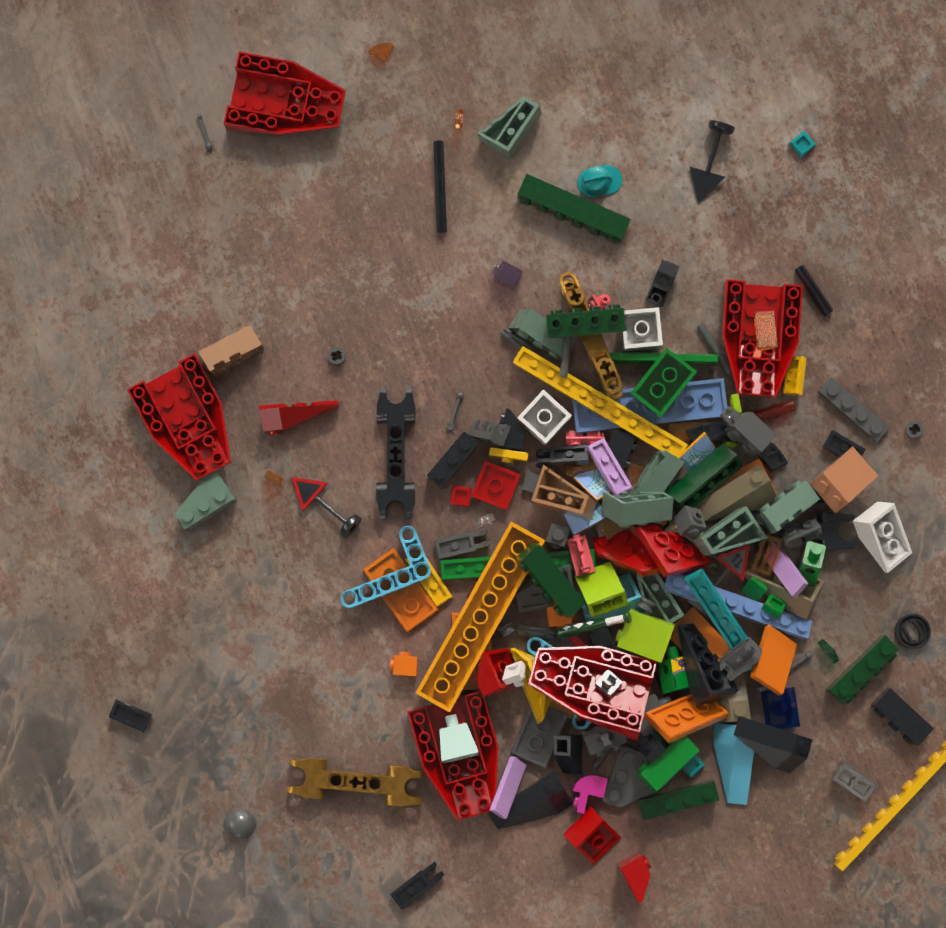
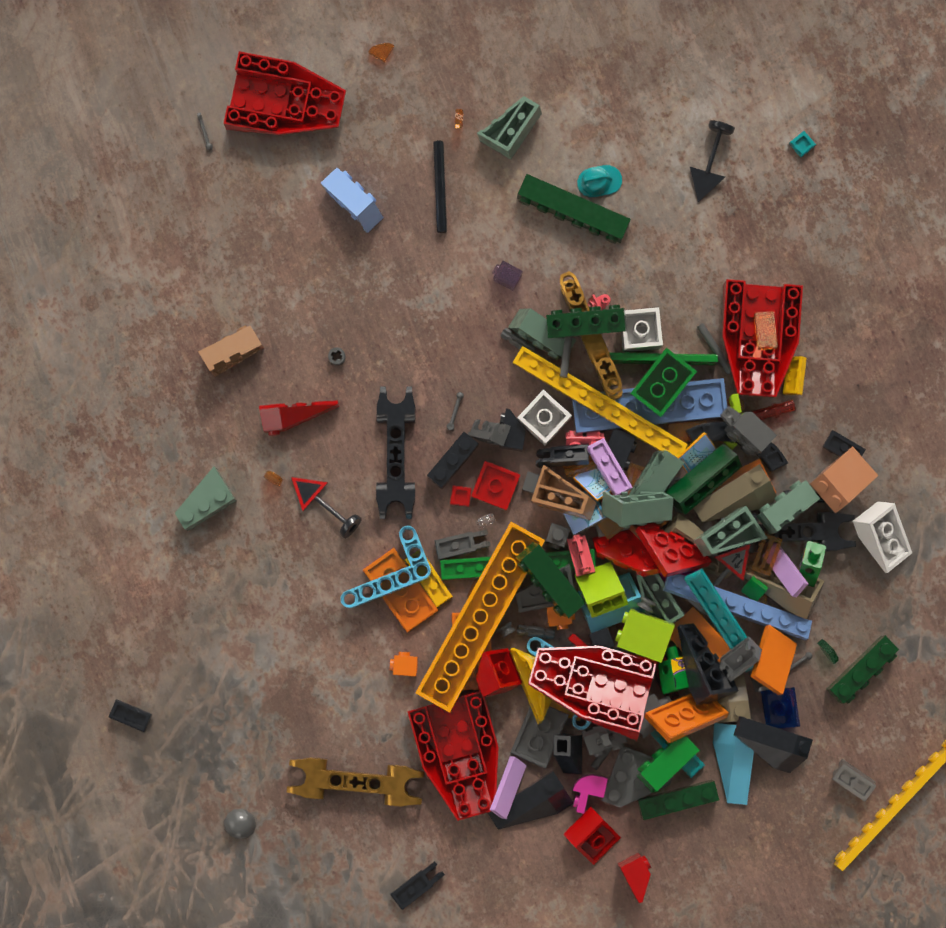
red wedge [127,353,231,481] -> none
light aqua torso [440,714,479,764] -> none
yellow plate [489,447,528,463] -> none
white tile [502,661,526,687] -> none
dark green piece [556,611,632,639] -> none
tile [594,670,623,698] -> none
black plate [636,734,666,763] -> none
black slope [645,259,680,307] -> none
dark grey brick [674,506,706,539] -> none
green tile [761,594,787,619] -> none
dark grey hinge [779,519,822,549] -> none
black axle [795,265,833,316] -> none
dark grey plate [818,377,889,443] -> none
black brick [871,688,934,746] -> none
black piece [895,614,931,649] -> none
dark grey bush [905,421,923,439] -> none
none -> light blue wedge [321,168,384,233]

